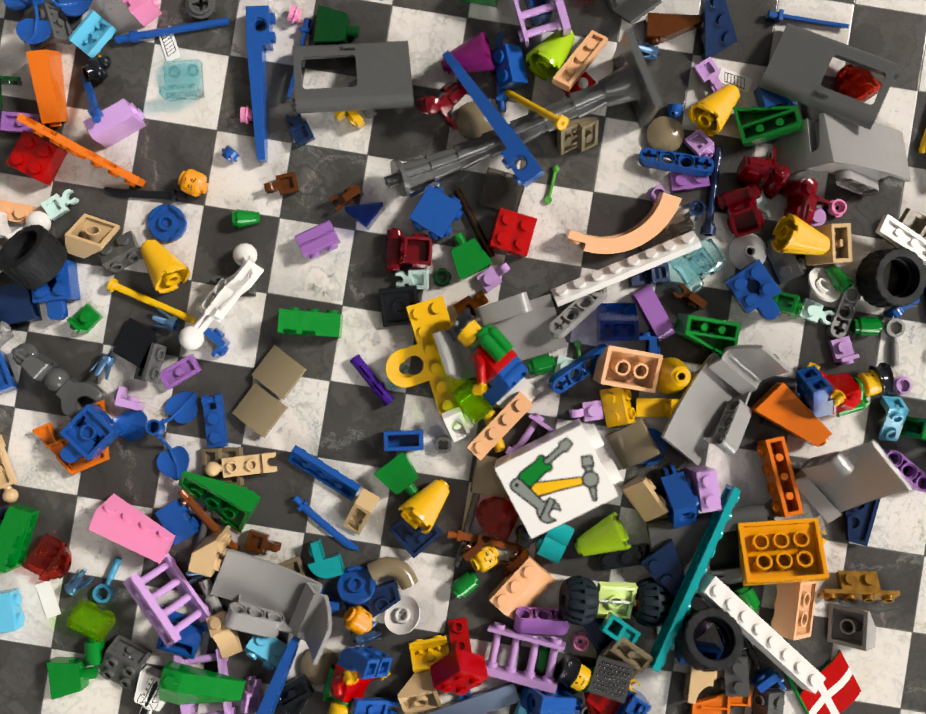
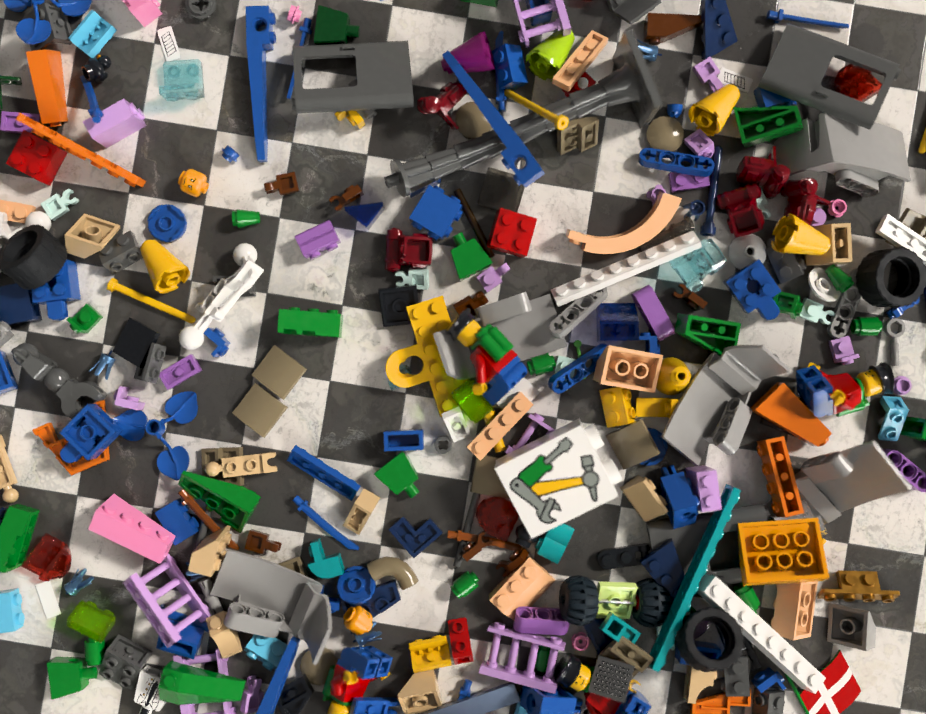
dark azure piece [92,556,122,603] -> none
black sword [104,187,187,202] -> none
blue bar [114,17,229,44] -> none
flat silver piece [151,308,182,332] -> none
blue plate [201,393,228,448] -> none
bright pink plate [240,105,253,124] -> none
dark blue plate [286,110,315,147] -> none
dark purple pin [350,354,395,406] -> none
white dish [384,595,420,635] -> none
yellow cone [398,480,450,534] -> none
red brick [430,649,489,696] -> none
dark green plate [433,268,451,287] -> none
yellow head [469,545,499,572] -> none
bright green hinge [544,165,560,204] -> none
lavender plate [569,400,604,422] -> none
lime cone [575,512,631,556] -> none
dark blue slope [628,262,671,287] -> none
dark blue wing [844,498,881,546] -> none

